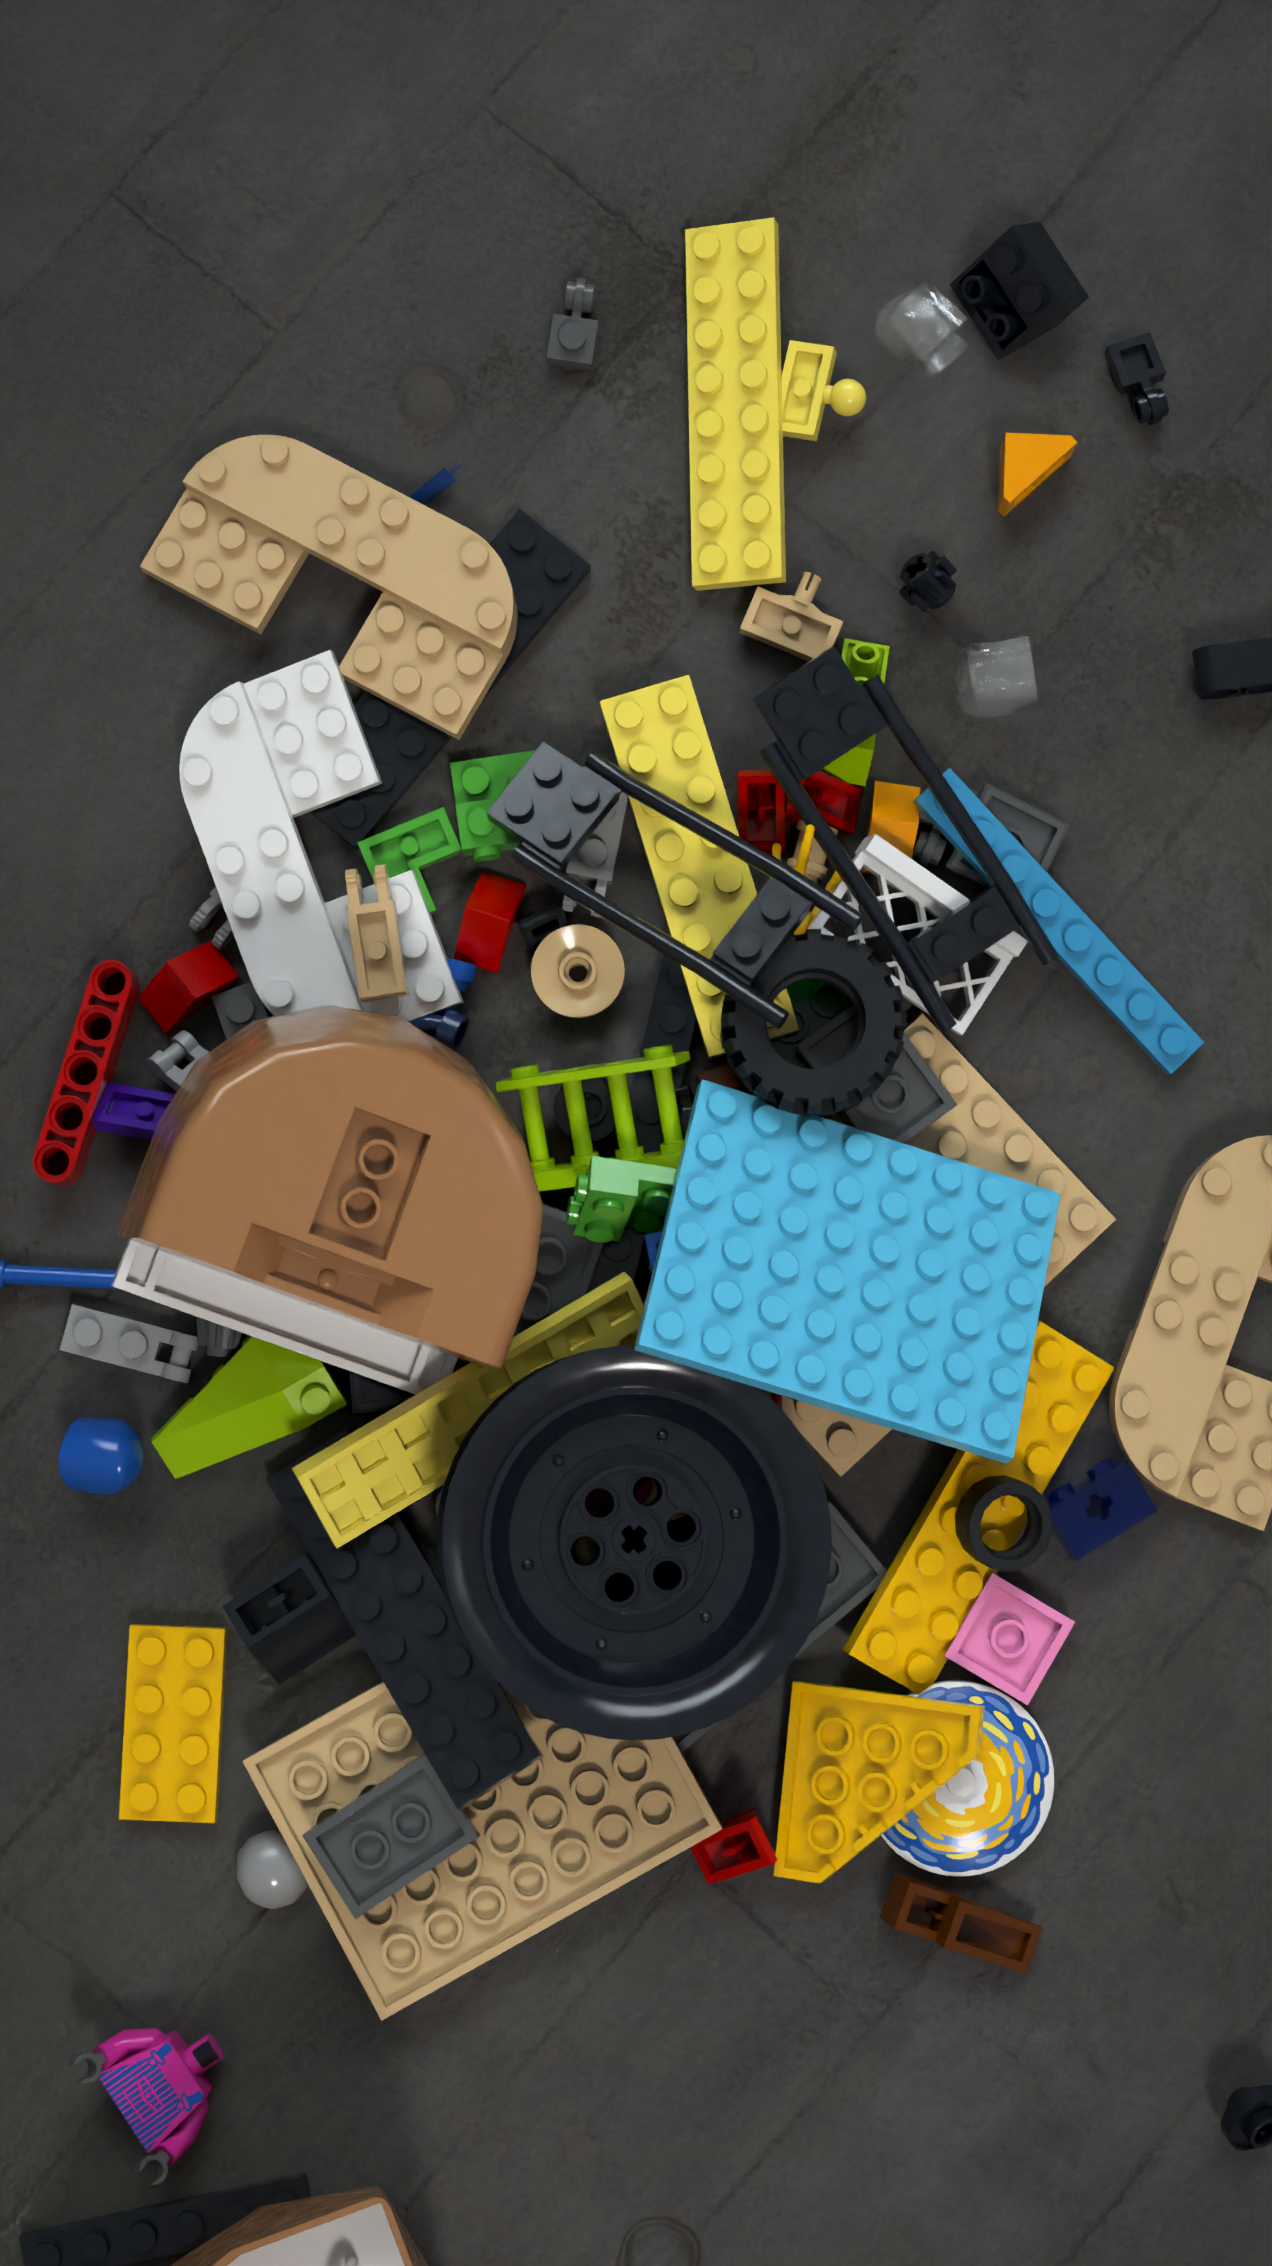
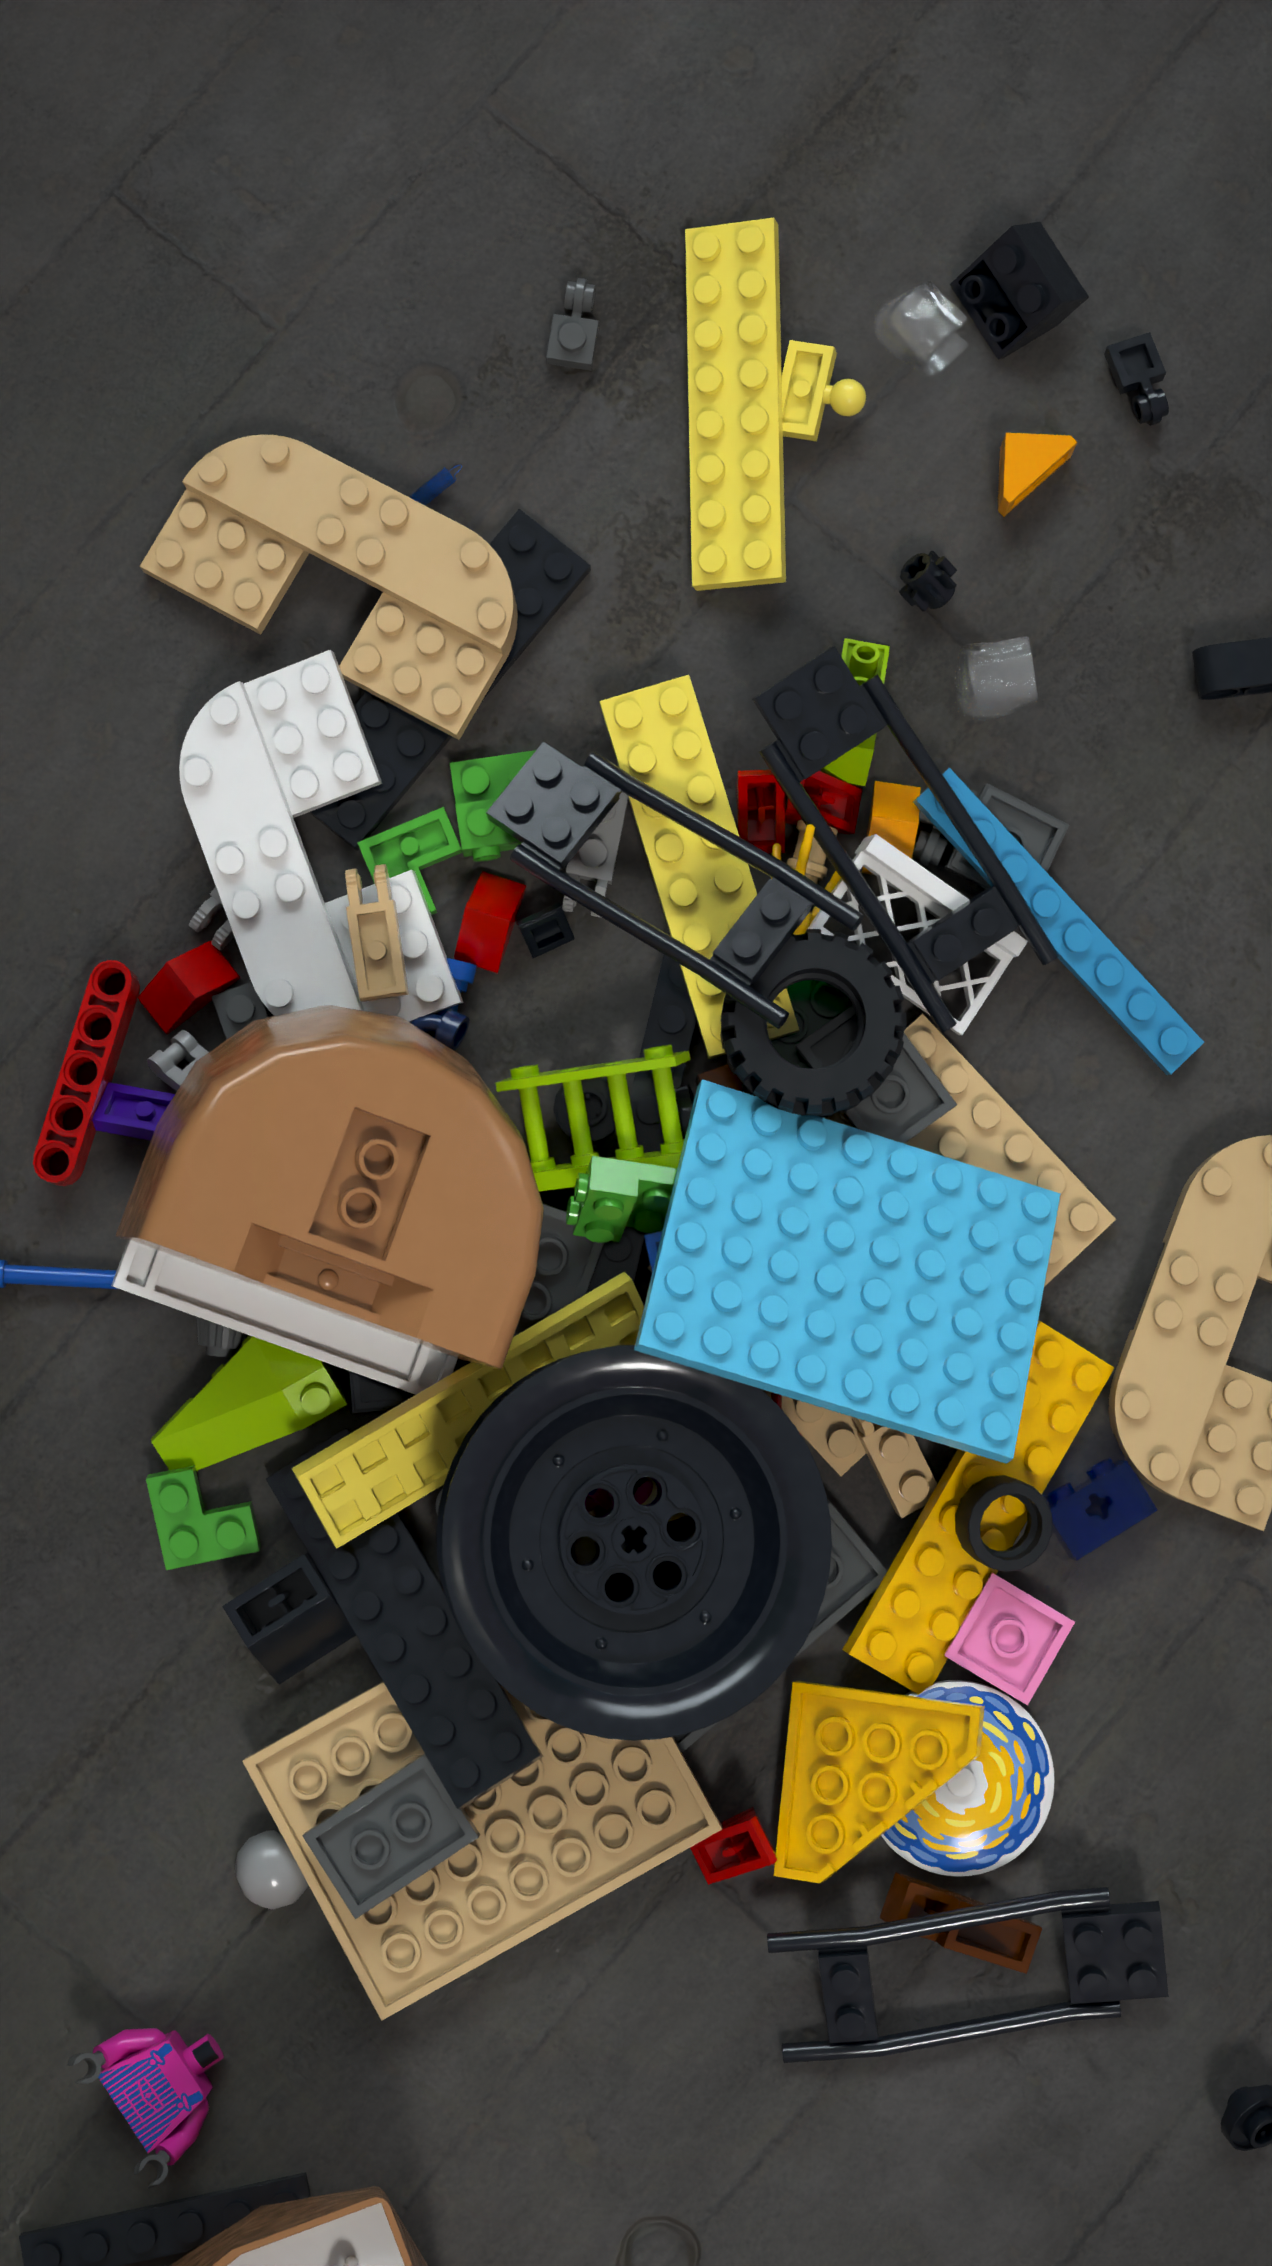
blue piece [58,1416,145,1495] -> none
light grey plate [60,1304,198,1383] -> none
yellow plate [119,1624,228,1823] -> none
tan dish [531,924,625,1018] -> none
tan plate [739,572,843,661] -> none
none -> bright green plate [146,1465,261,1570]
none -> black plate [767,1887,1169,2063]
none -> tan hinge [853,1417,937,1518]

